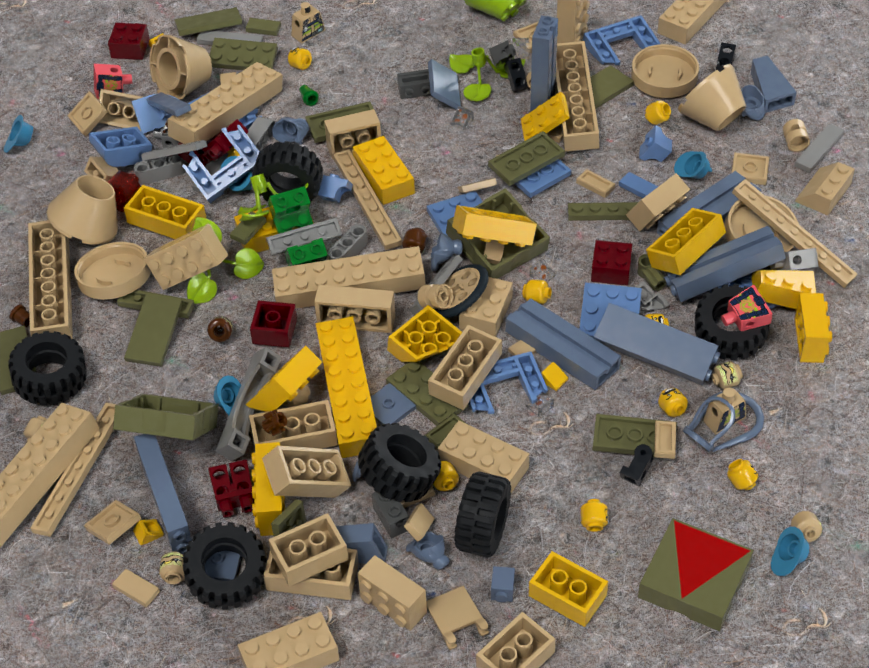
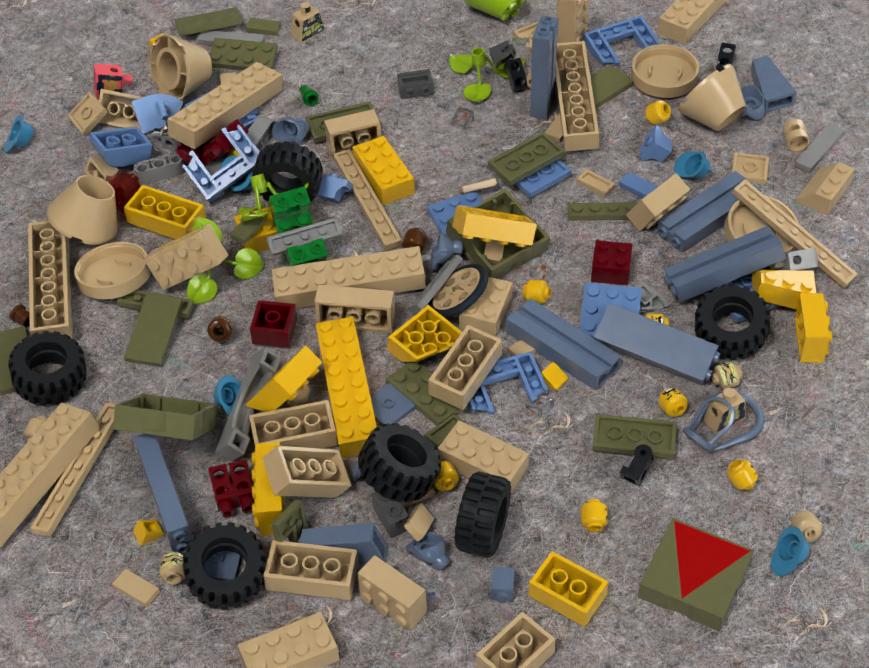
tan tile [84,500,142,545] -> none
dark red brick [108,22,150,60] -> none
light grey tile [141,140,207,161] -> none
sand blue tile [147,92,192,117] -> none
reddish brown gear [262,409,287,436] -> none
tan brick [268,513,348,586] -> none
yellow head [288,47,312,70] -> none
light grey beam [328,224,367,260] -> none
tan wheel [418,284,453,309] -> none
tan flag [426,586,489,650] -> none
sand blue tile [428,59,461,110] -> none
yellow plate [521,92,569,141] -> none
olive piece [637,254,667,292] -> none
yellow brick [646,208,726,275] -> none
tan tile [654,420,676,459] -> none
coral torso [721,285,773,331] -> none

